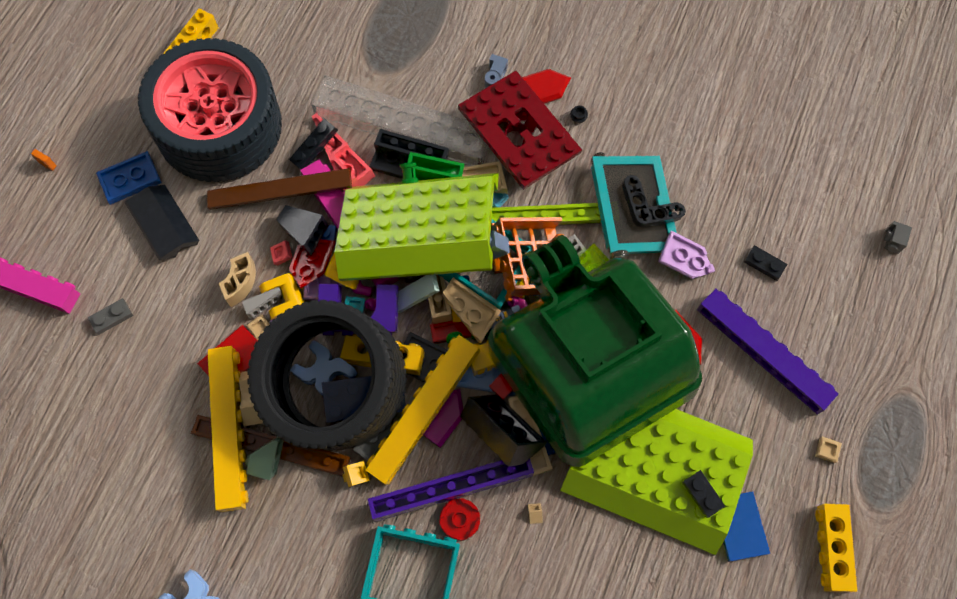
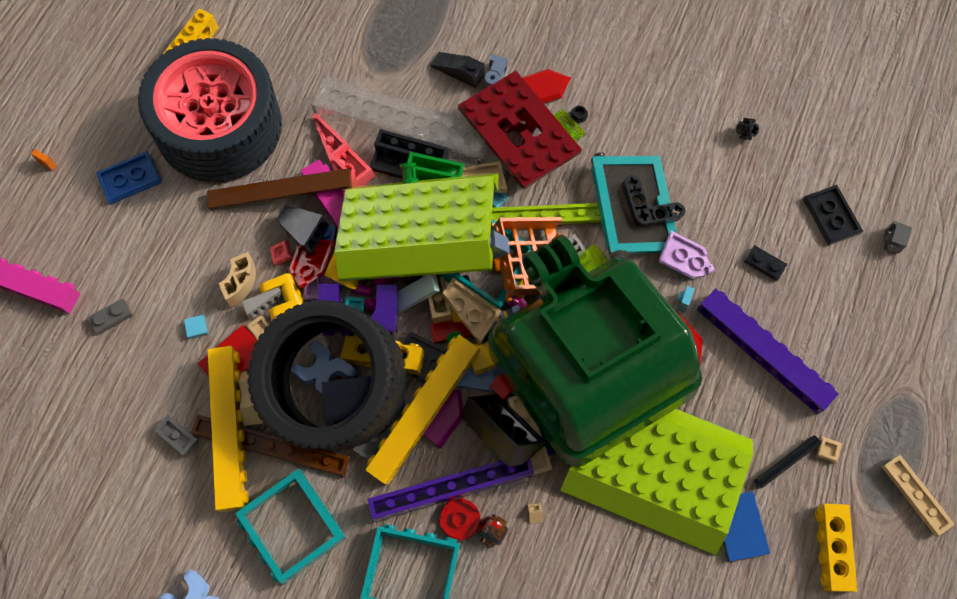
black slope [125,184,200,261] -> none
sand green slope [246,437,284,480] -> none
black plate [289,118,338,170] -> none
yellow tile [343,461,370,487] -> none
black plate [682,470,725,518] -> none
none -> dark grey plate [154,415,199,456]
none -> medium azure tile [184,315,208,339]
none -> teal window [235,468,347,585]
none -> black slope [430,52,484,88]
none -> head [477,514,508,547]
none -> clear neon green tile [554,109,586,141]
none -> medium azure plate [677,286,695,311]
none -> black gear [736,118,759,140]
none -> black axle [754,435,821,489]
none -> black tile [803,185,863,246]
none -> tan plate [881,455,955,537]

